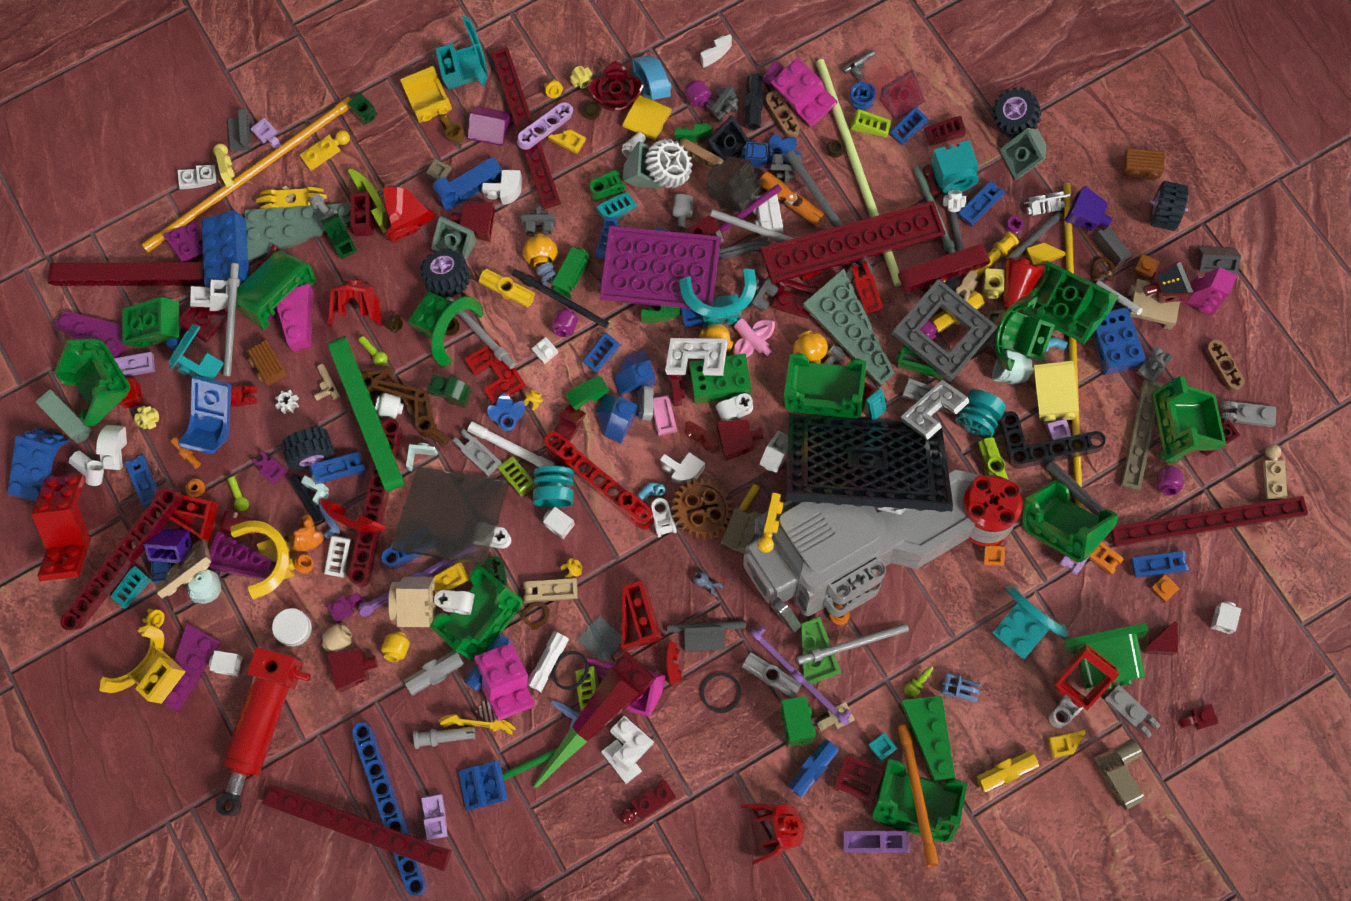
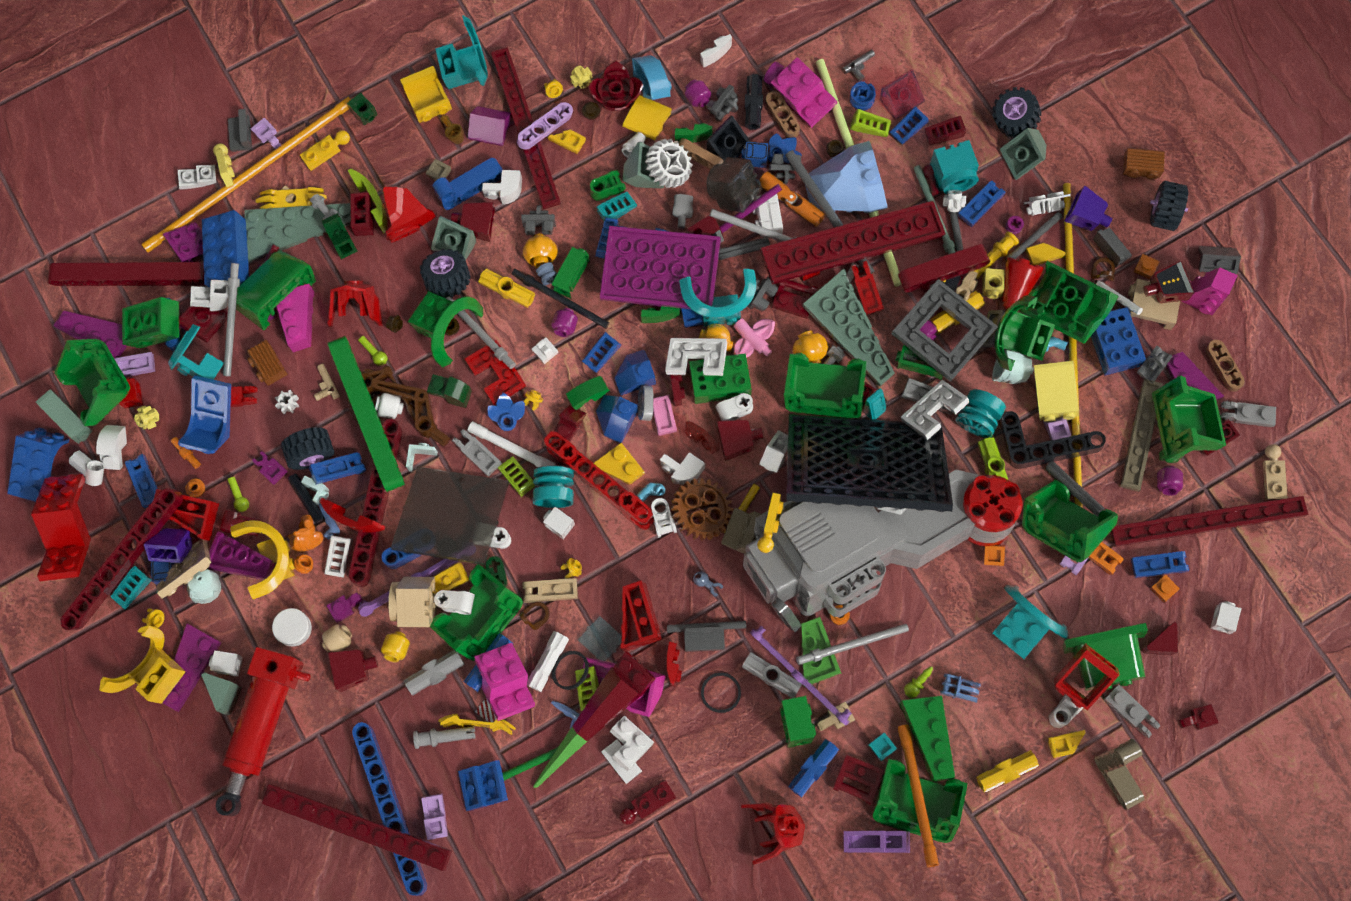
none -> sand green slope [201,673,242,716]
none -> yellow wing [594,443,645,485]
none -> light blue wedge [805,141,888,213]
none -> magenta wing [1166,352,1224,401]

